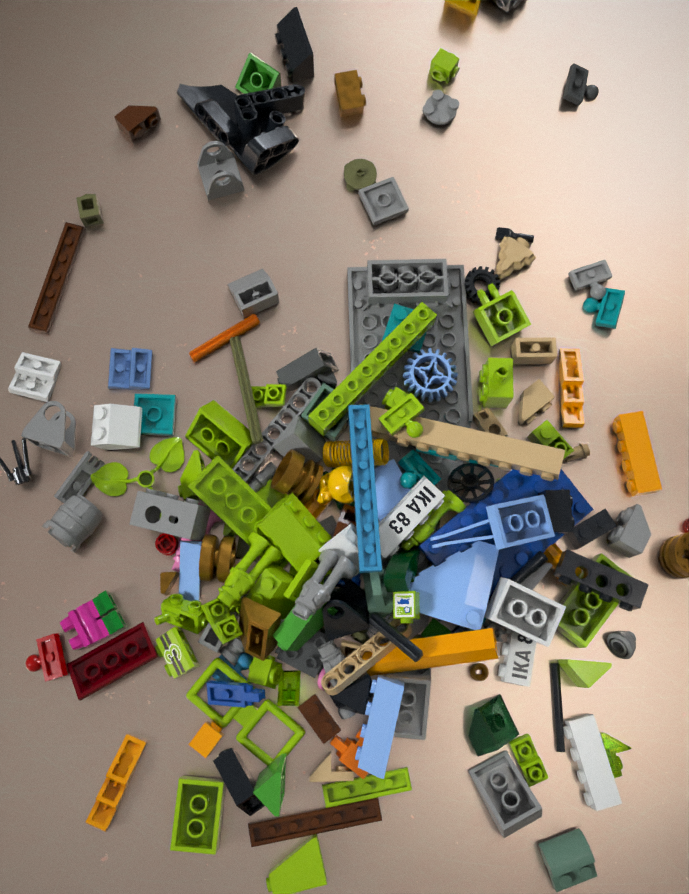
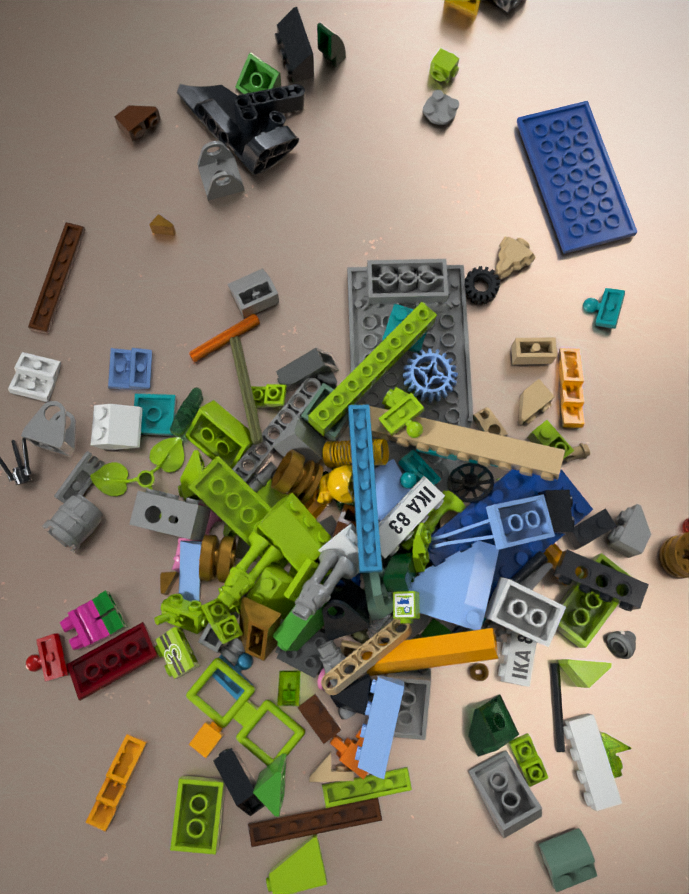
olive brick [76,194,104,227] -> none
red wheel [155,533,178,556] -> none
blue hinge [207,680,266,708] -> none
lime brick [247,655,283,689] -> none
pearl gold brick [334,70,366,117] -> none
olive piece [344,159,377,192] -> none
light grey plate [358,177,409,226] -> none
black axle [368,613,423,662] -> none
lime hinge [473,283,532,346] -> none
lime brick [479,358,514,409] -> none
black piece [495,227,534,243] -> none
dark grey plate [563,63,599,105] -> none
light grey plate [568,259,613,300] -> none
light orange brick [613,411,662,497] -> none
none -> pearl gold slope [149,214,176,236]
none -> clear green hinge [170,387,204,437]
none -> dark green slope [317,22,346,67]
none -> lime slope [413,523,431,573]
none -> blue plate [516,100,638,254]

